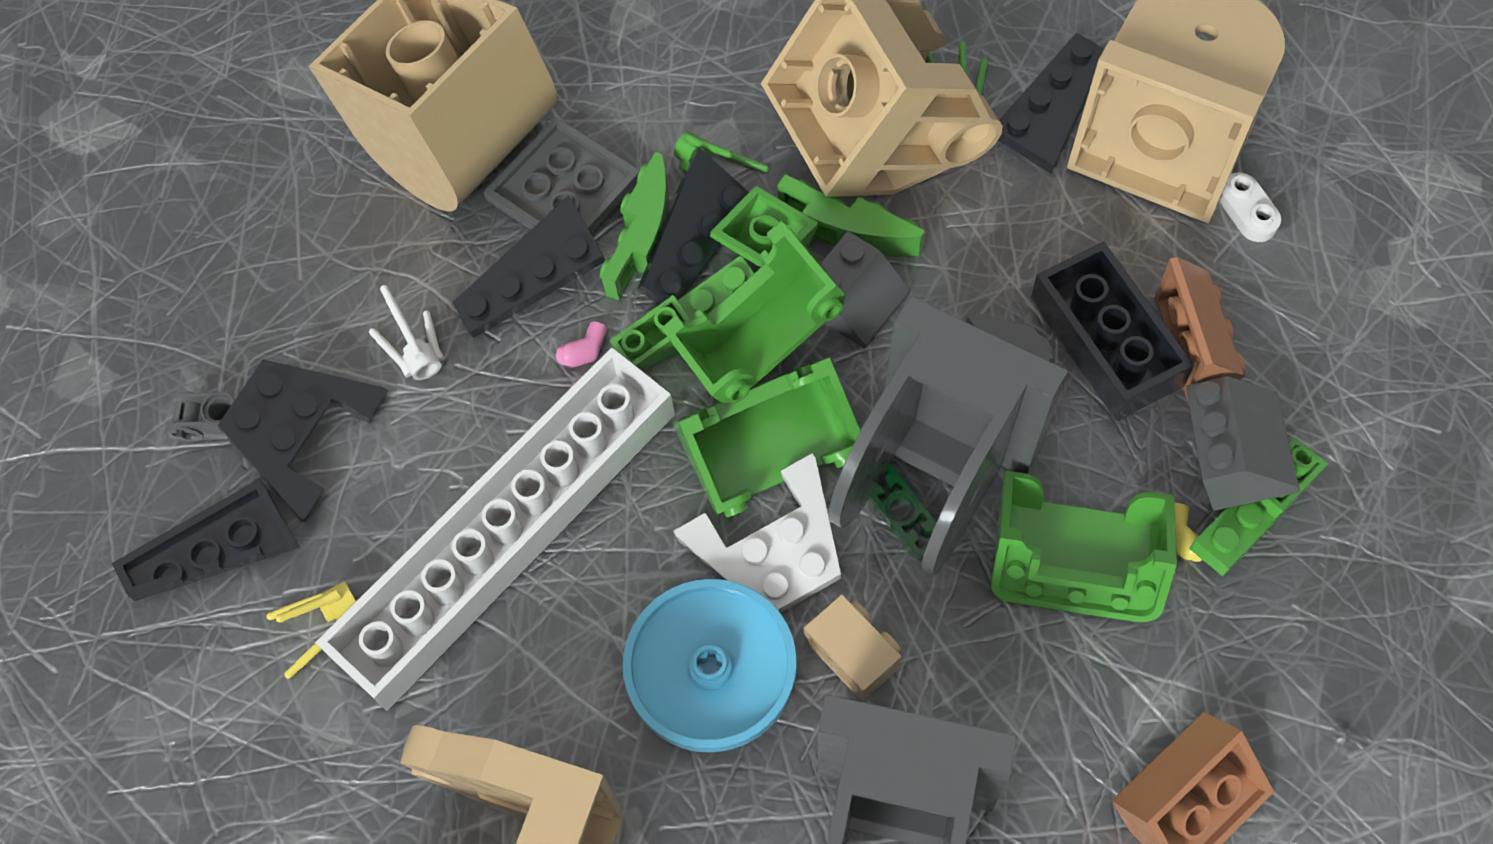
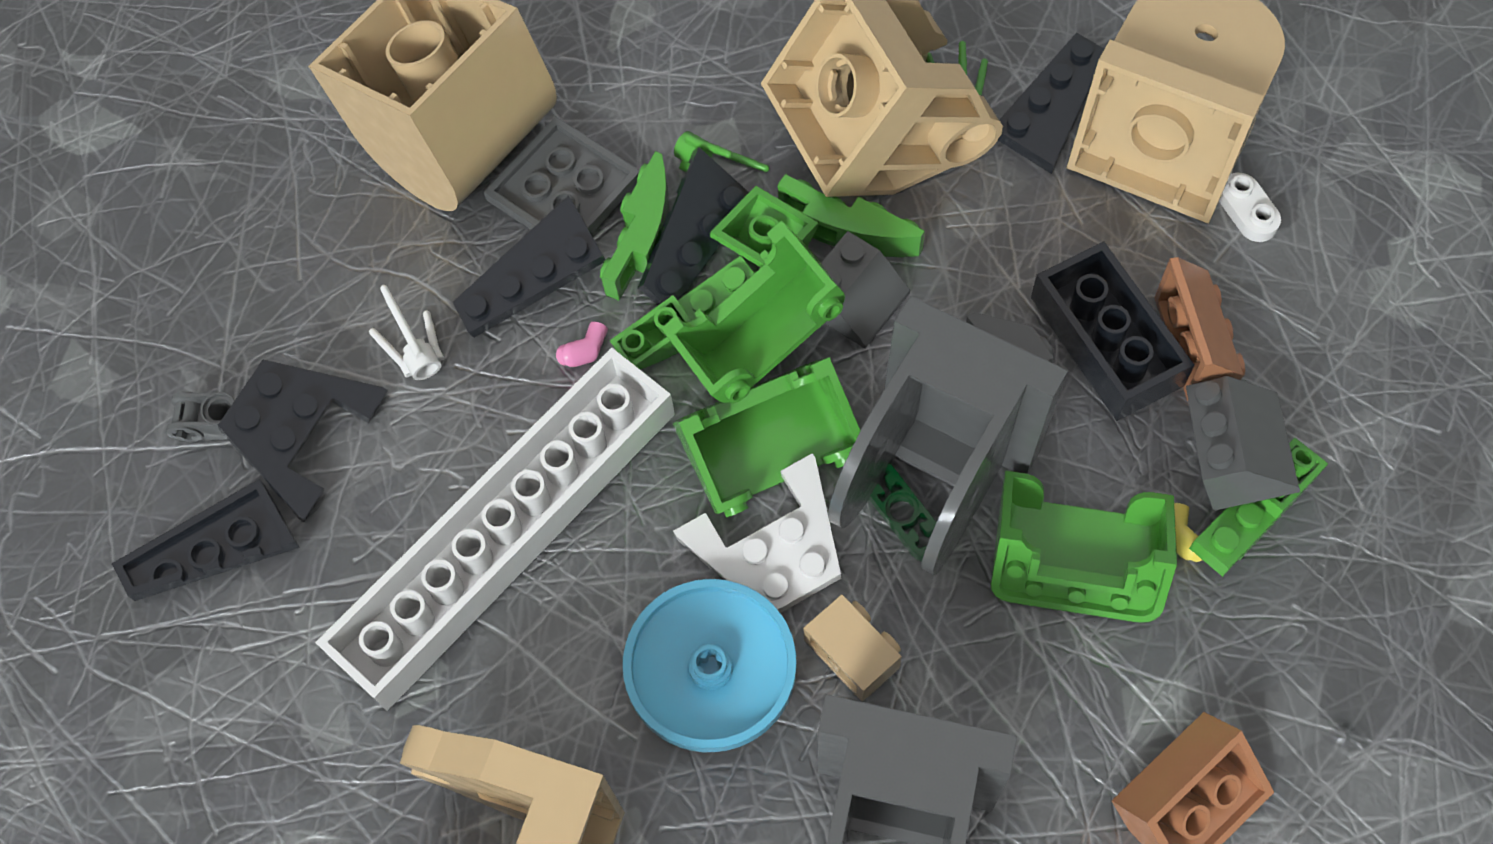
light yellow plant [266,581,356,679] -> none

